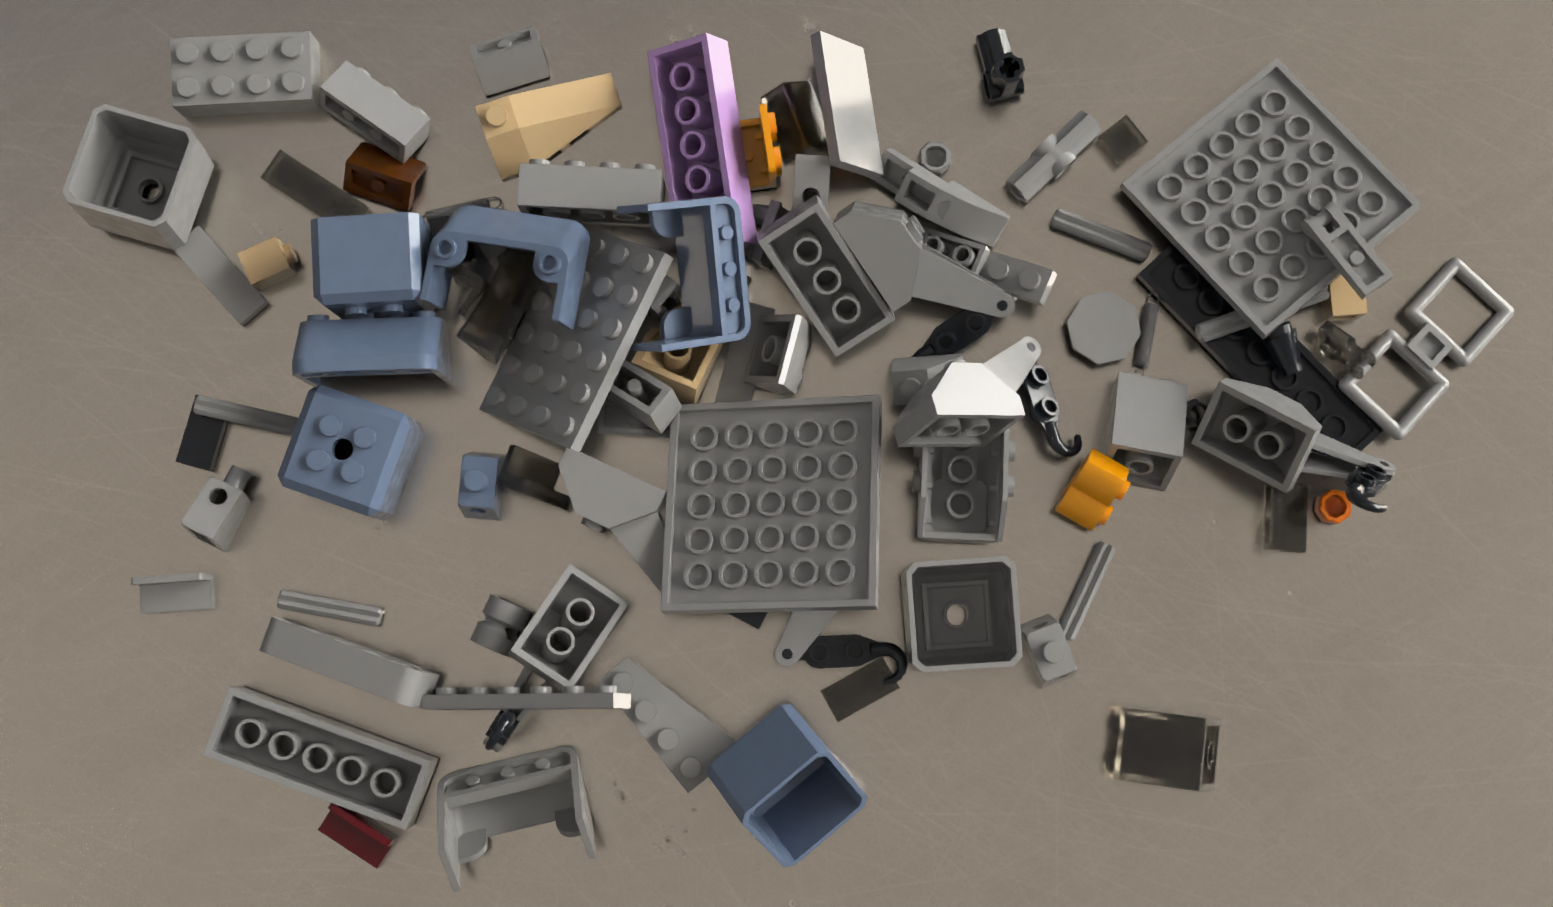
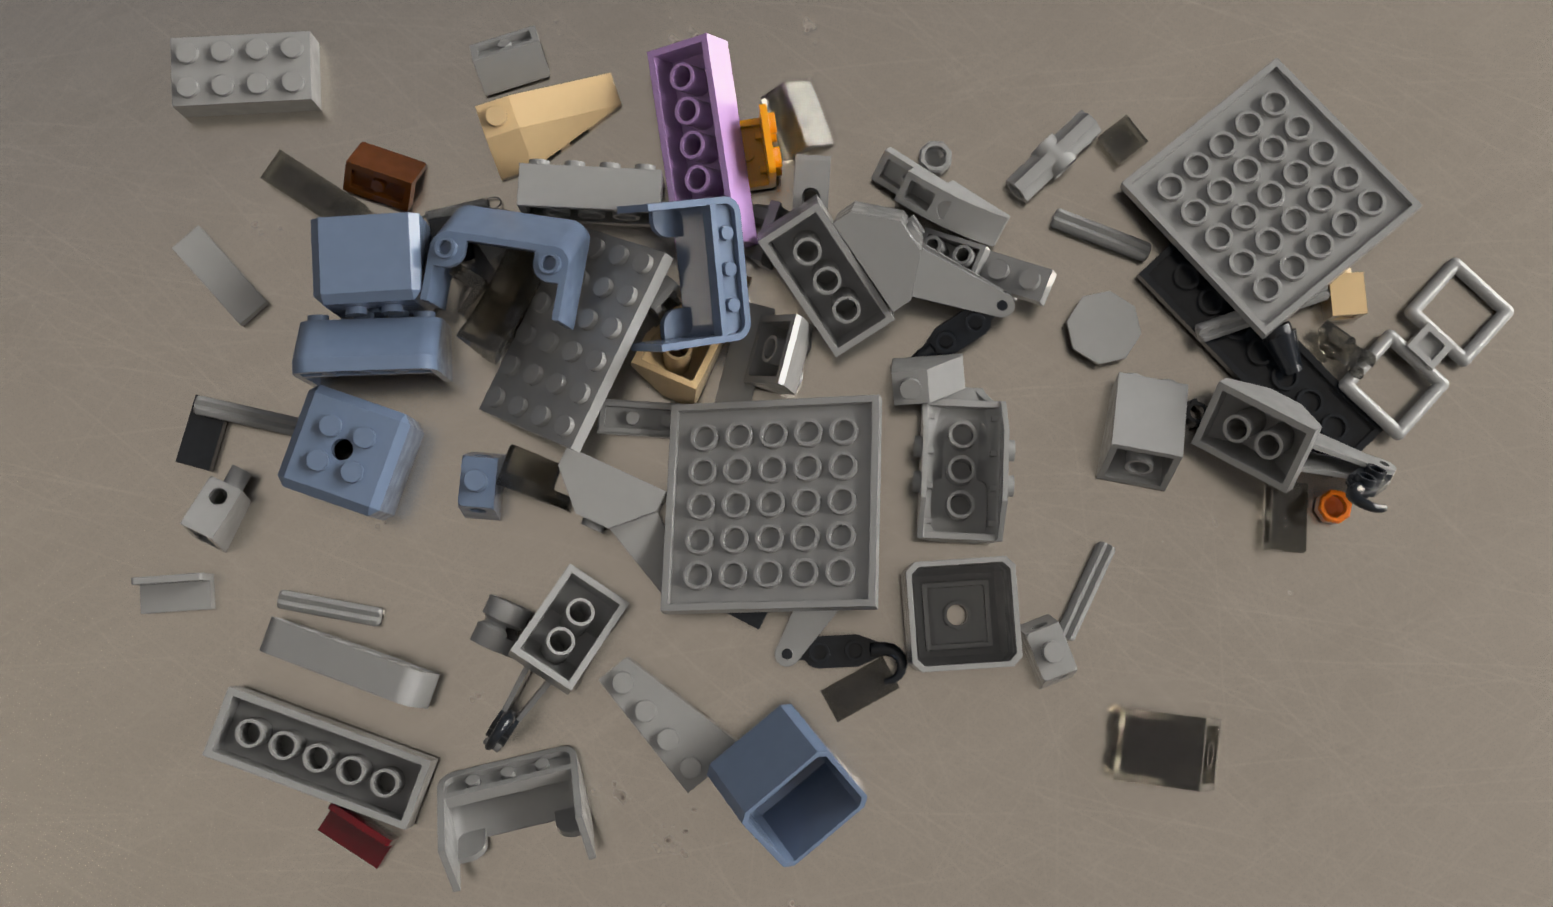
light grey plate [62,104,214,250] -> none
tan brick [237,236,298,291] -> none
light grey brick [319,60,431,164] -> none
light grey plate [421,685,631,710] -> none
light grey brick [605,360,682,434] -> none
tile [811,31,884,179] -> none
slope [893,336,1082,457] -> none
black piece [976,28,1025,102] -> none
light orange brick [1055,448,1131,531] -> none
light grey piece [1134,292,1159,376] -> none
light grey plate [1300,202,1394,300] -> none

